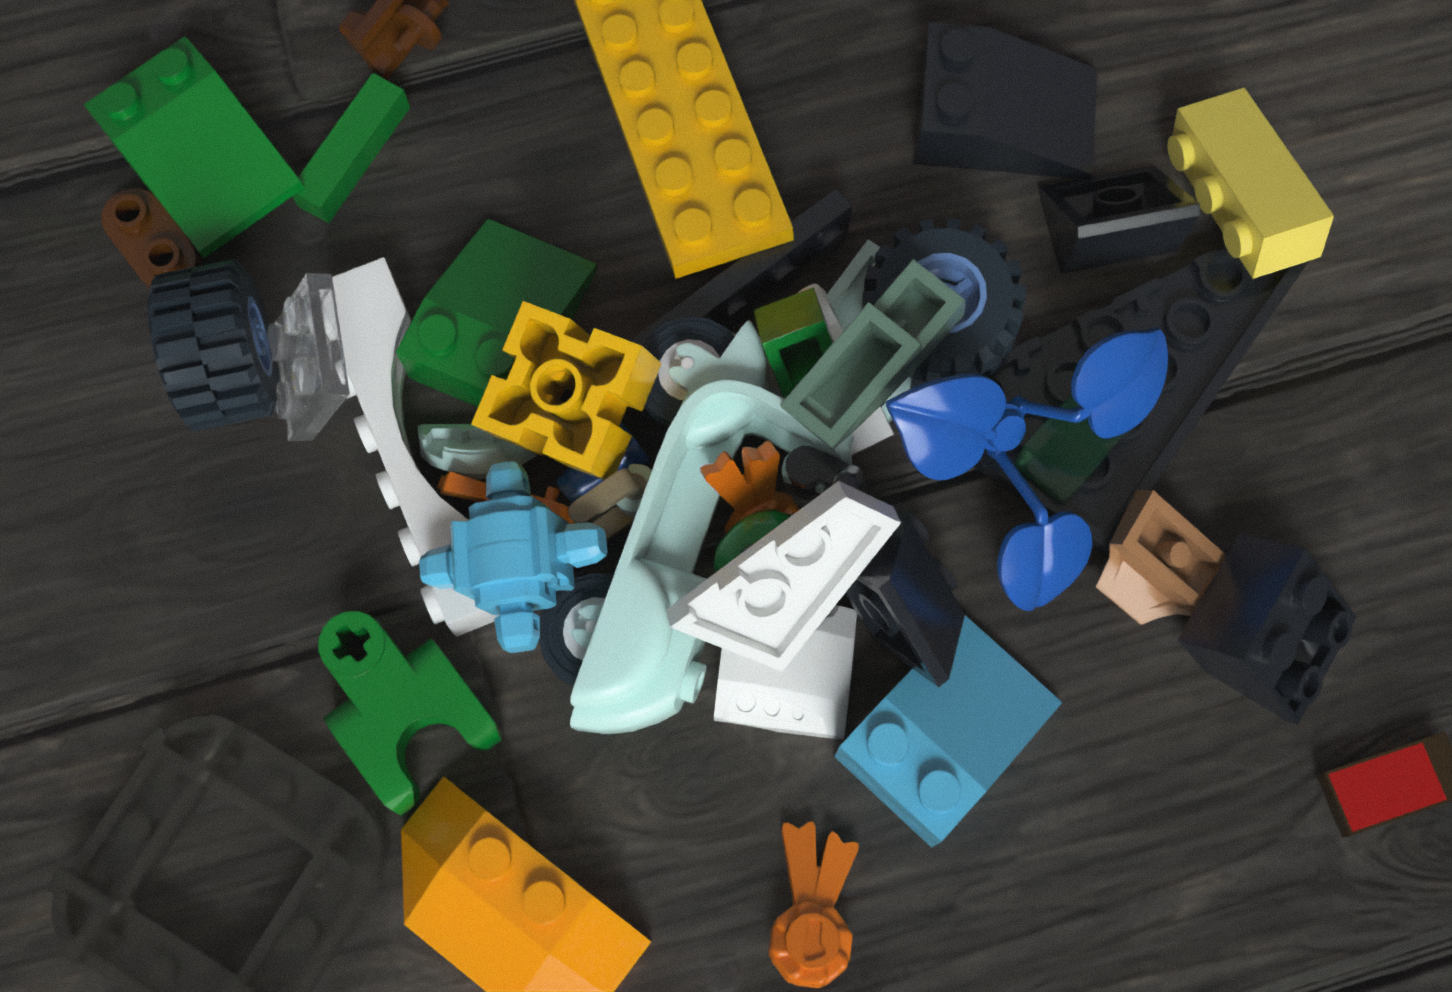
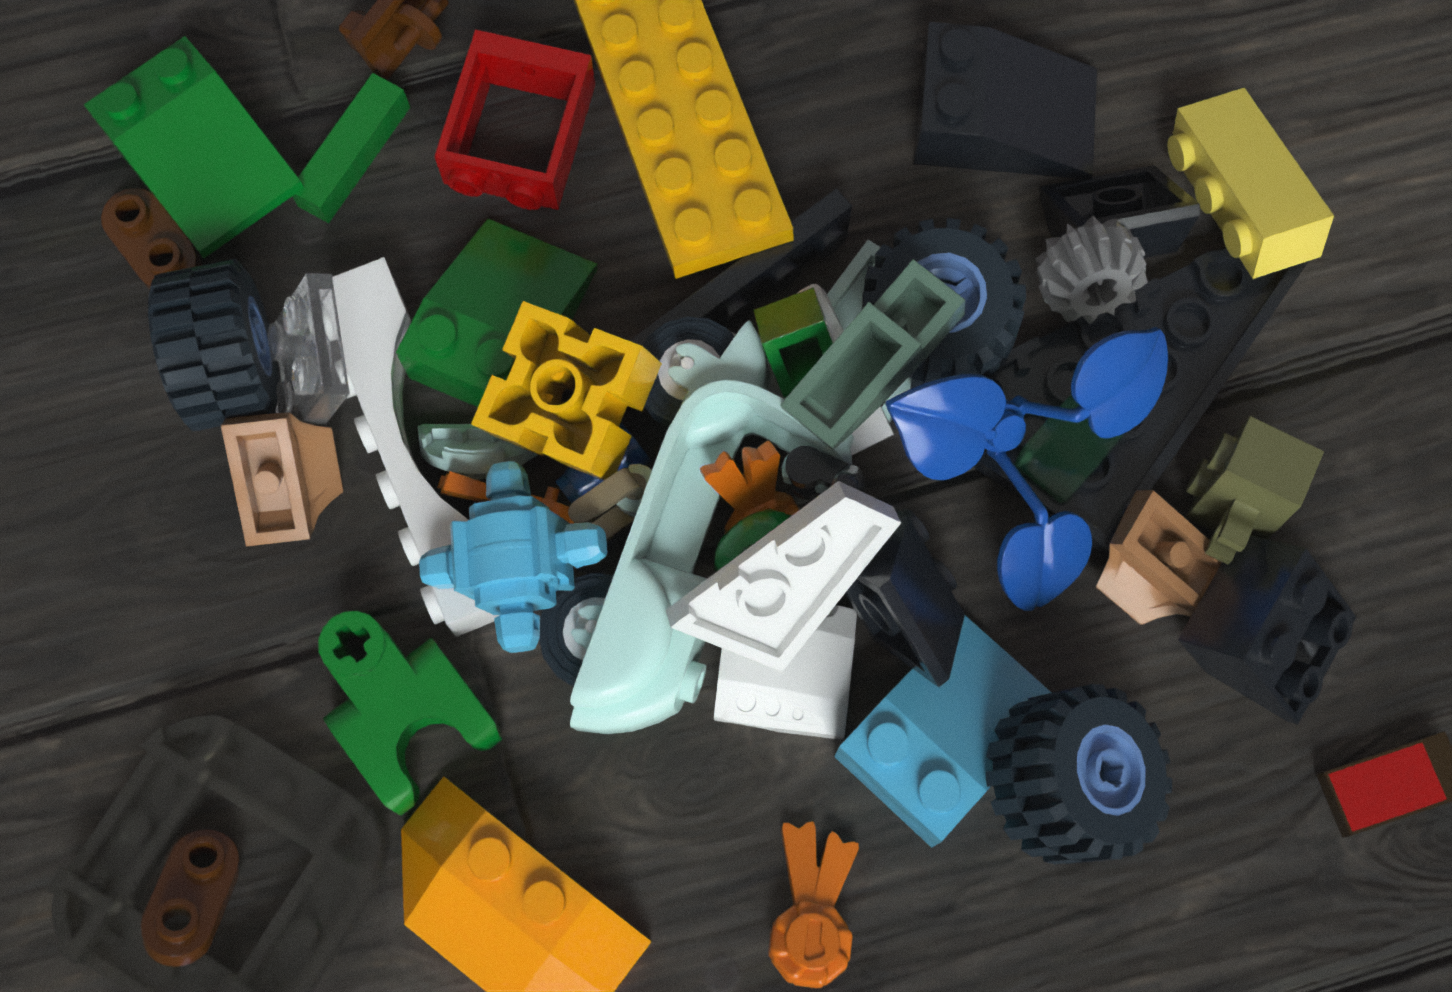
none -> reddish brown plate [141,829,240,967]
none -> medium nougat slope [221,412,343,547]
none -> red window [434,29,596,210]
none -> black wheel [986,684,1172,864]
none -> light grey gear [1035,216,1148,324]
none -> olive brick [1185,416,1324,565]

